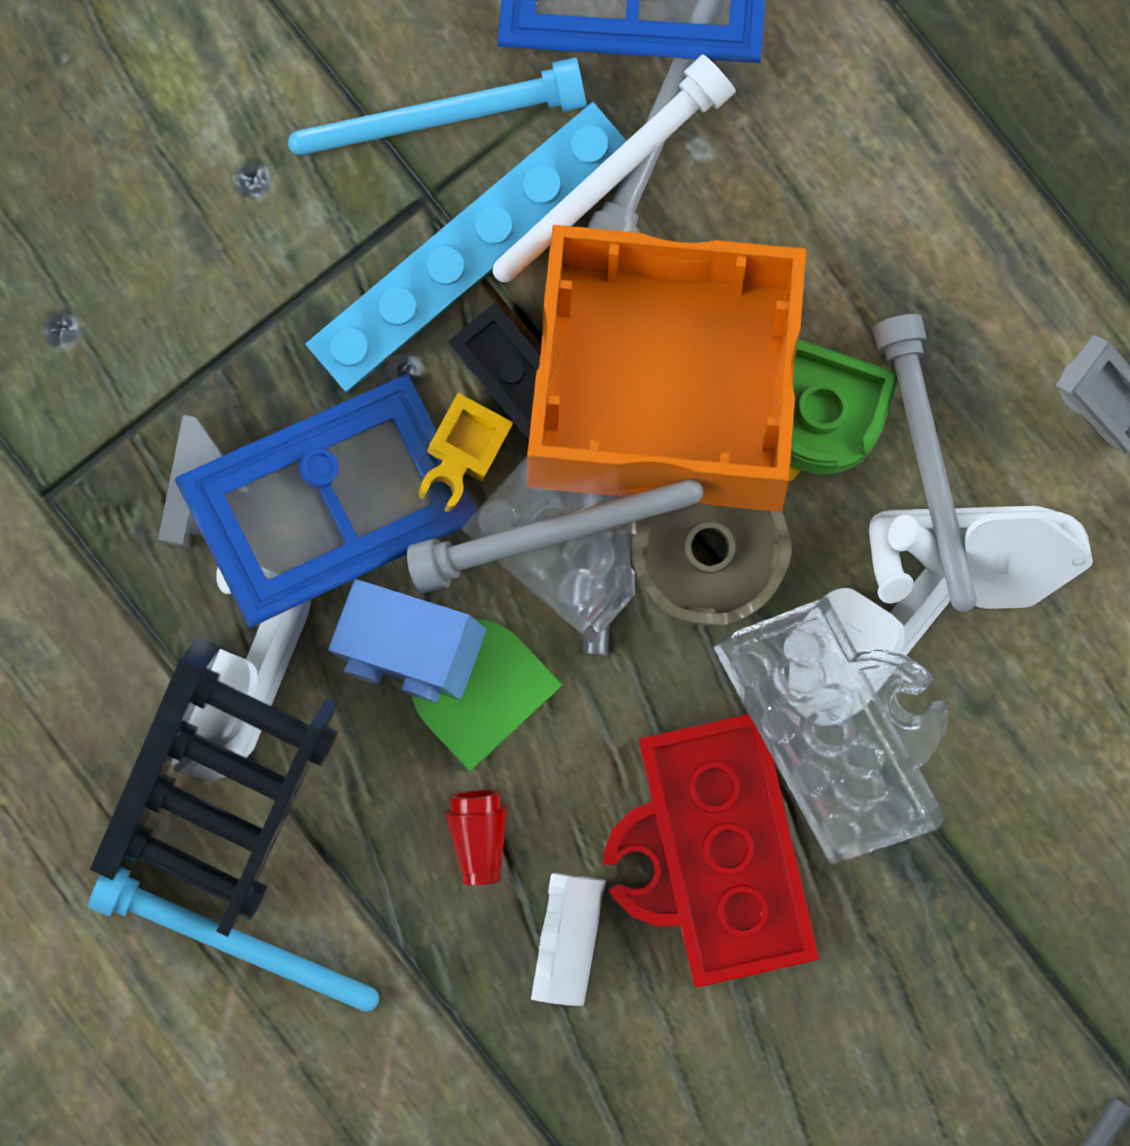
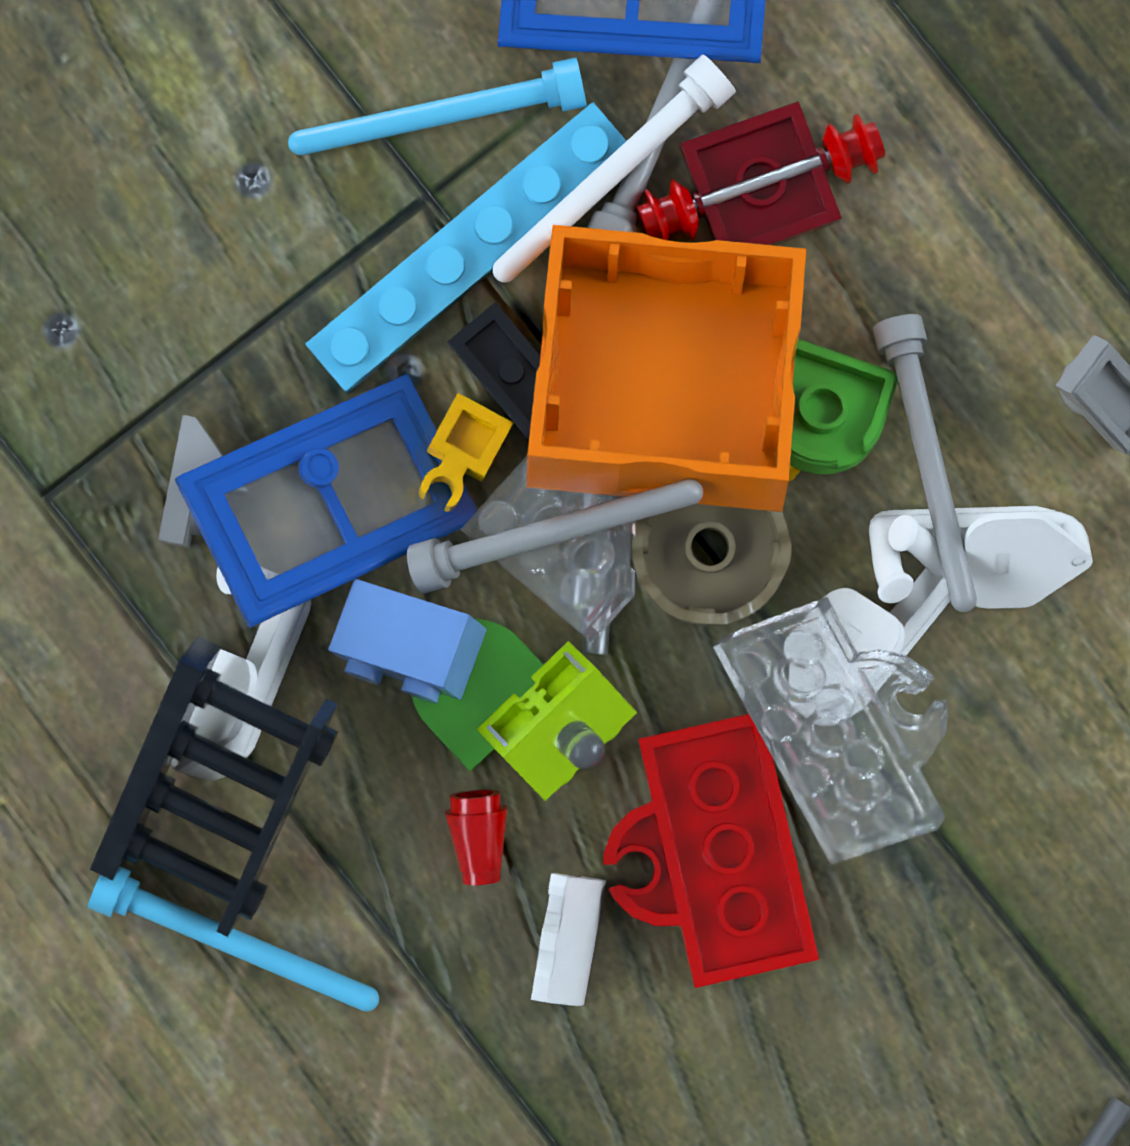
none -> lime piece [476,641,637,801]
none -> dark red plate [636,101,885,246]

